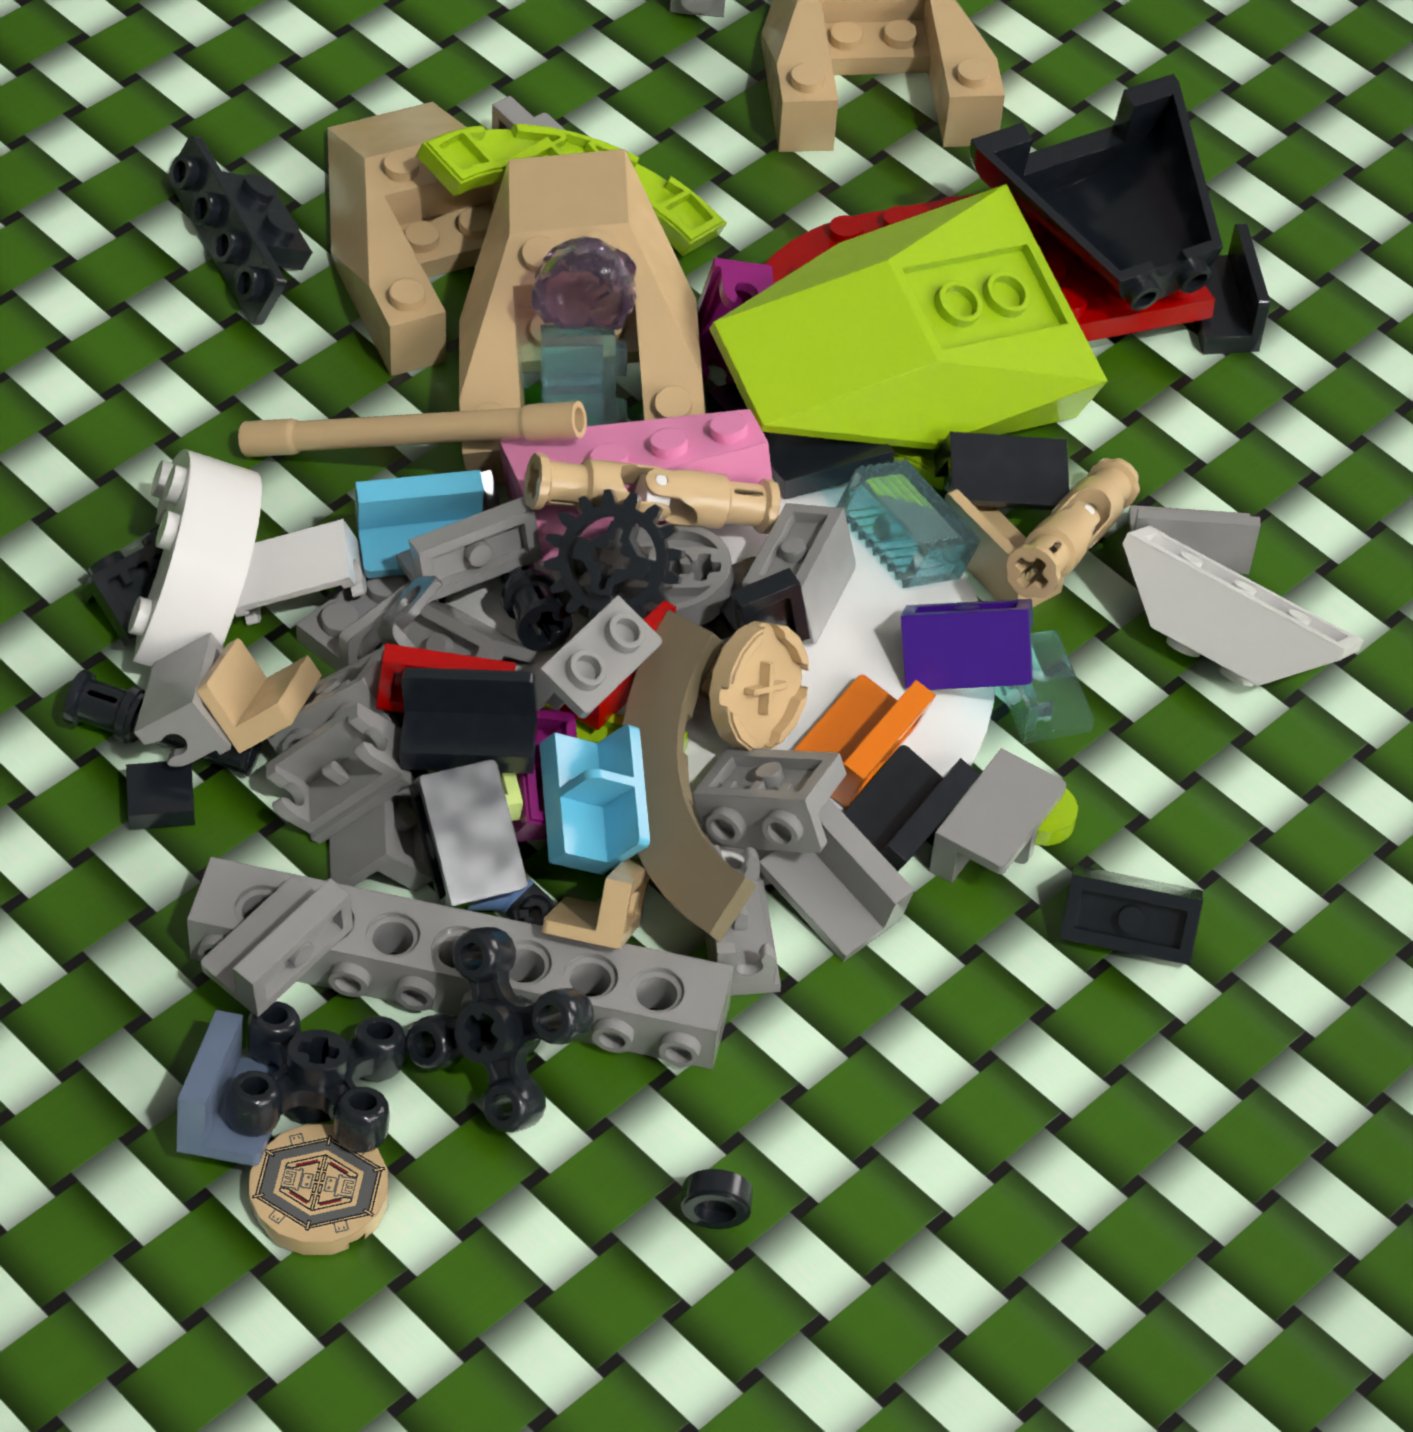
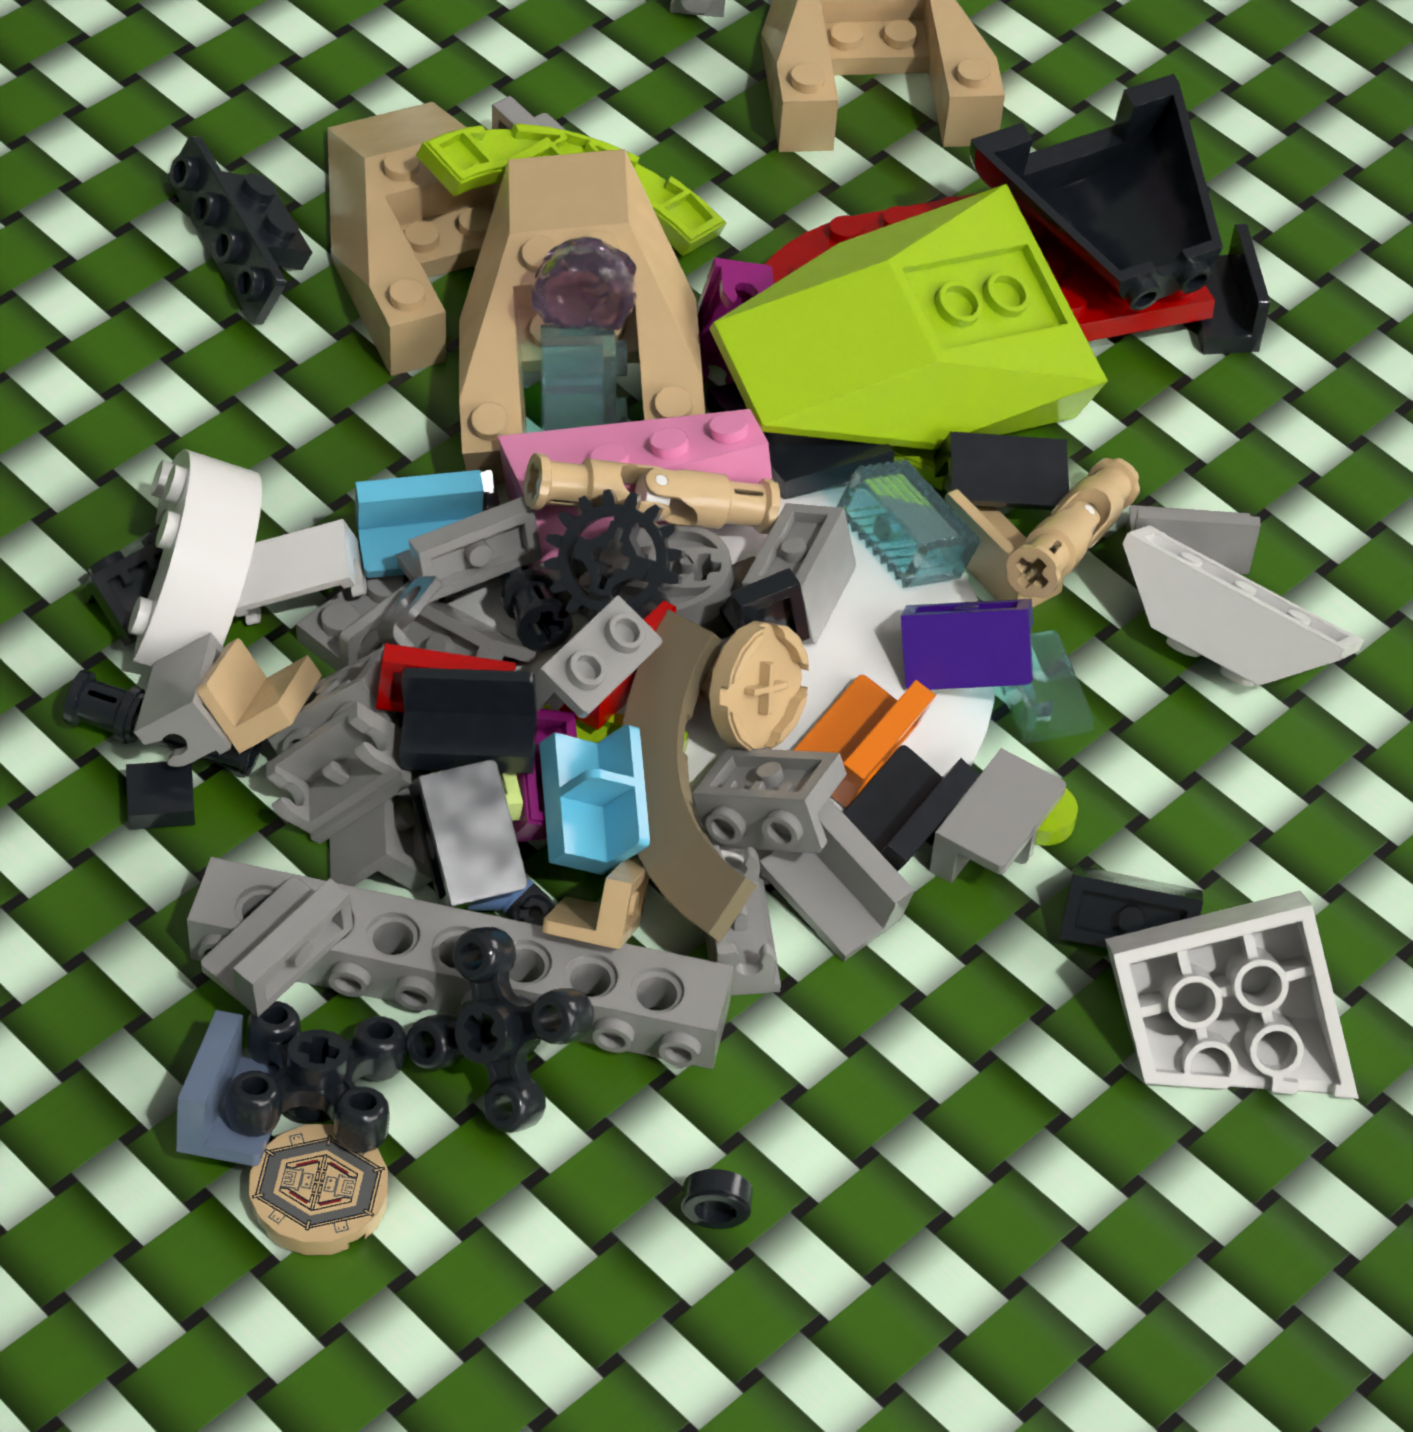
tan piece [238,401,587,457] -> none
none -> white wedge [1105,890,1359,1099]

